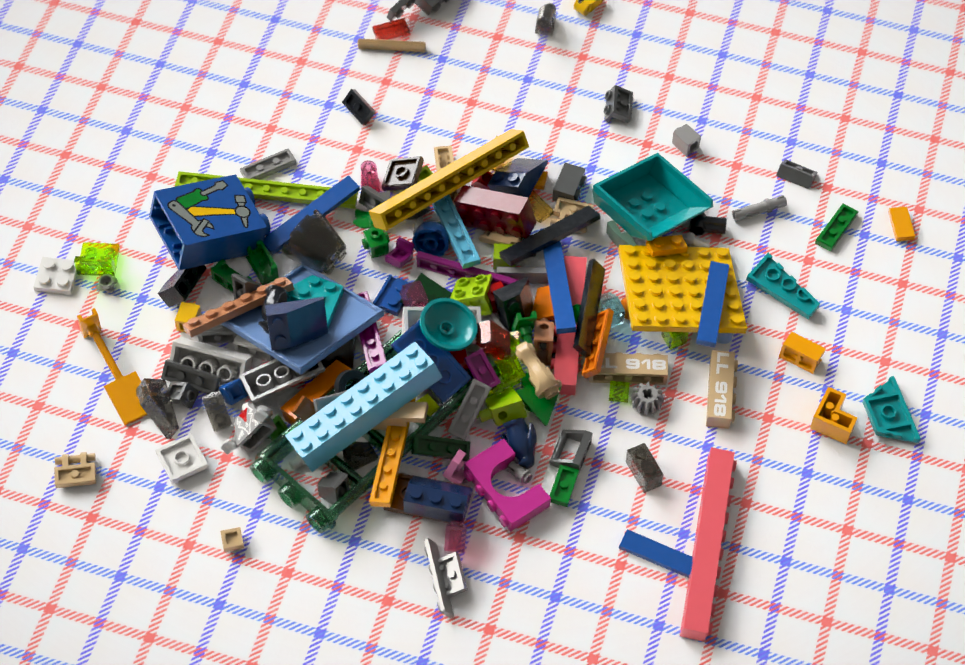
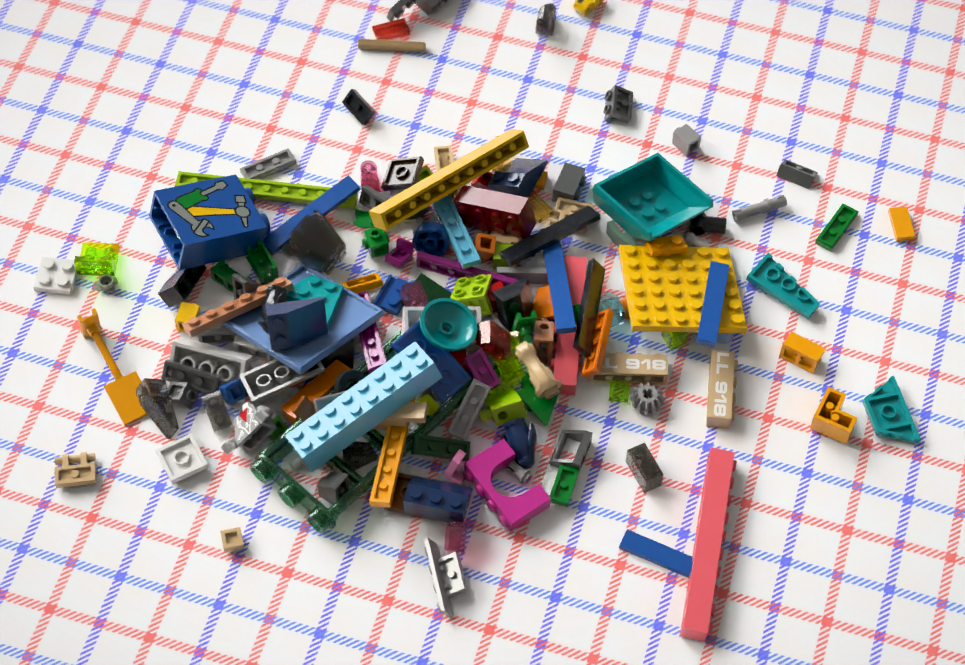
none -> light orange tile [342,273,383,293]
none -> orange brick [473,233,496,261]

